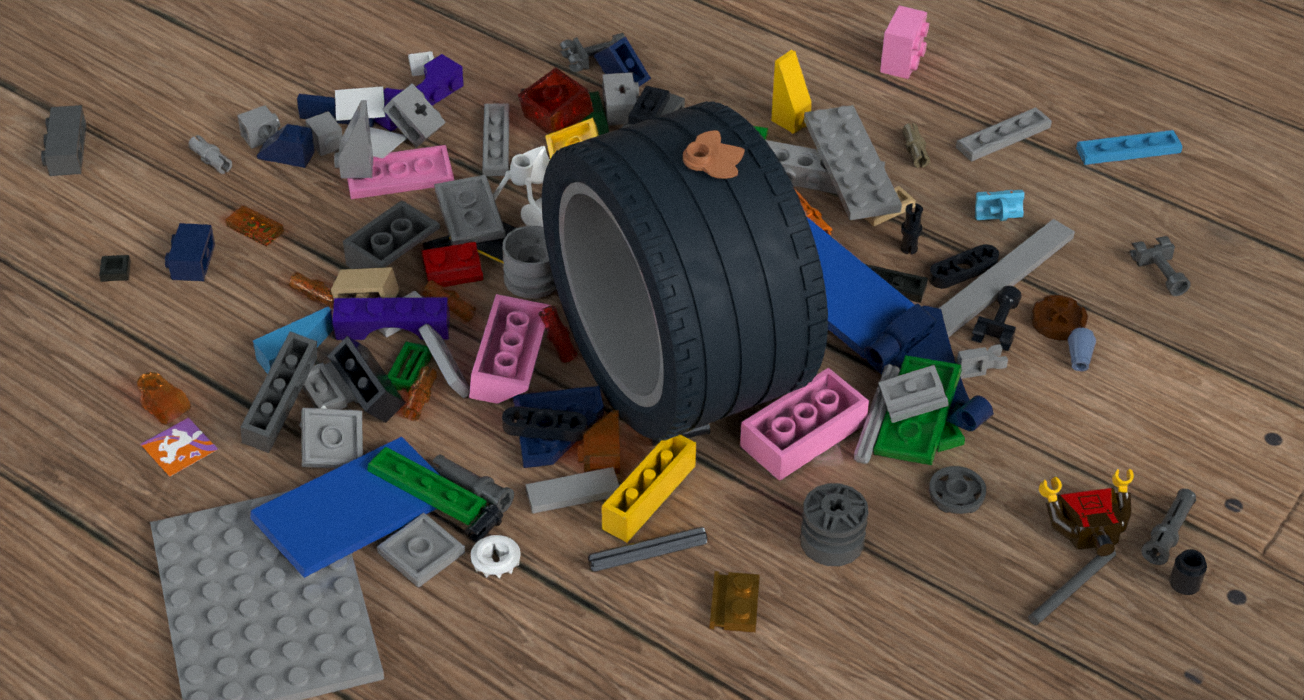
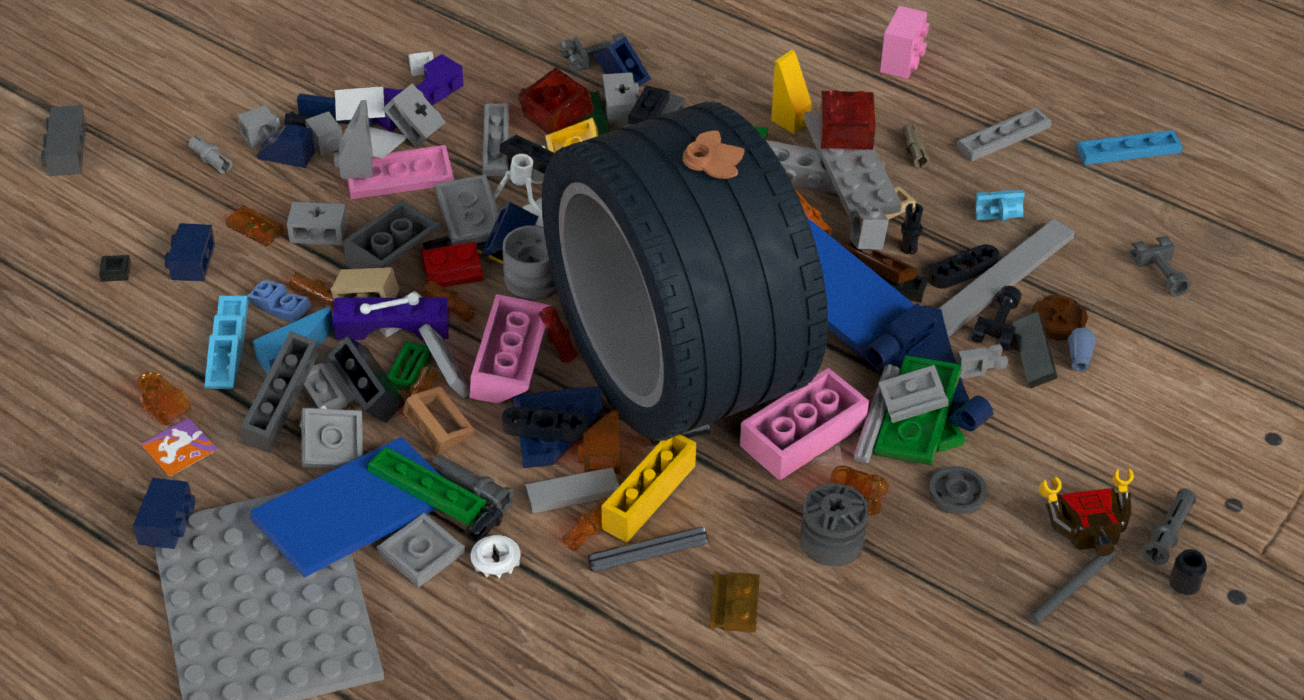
none -> dark blue brick [133,478,195,549]
none -> medium azure slope [204,296,249,389]
none -> medium blue slope [247,280,311,322]
none -> black pin [284,111,317,127]
none -> light grey brick [287,202,348,246]
none -> white hinge [360,293,419,314]
none -> medium nougat tile [403,387,476,456]
none -> dark blue slope [481,202,539,256]
none -> black tile [499,134,555,174]
none -> clear orange pin [563,497,607,551]
none -> clear red brick [819,90,876,150]
none -> clear orange piece [830,466,889,515]
none -> reddish brown tile [841,241,917,284]
none -> light grey brick [849,206,889,250]
none -> pearl dark grey tile [1012,312,1058,388]

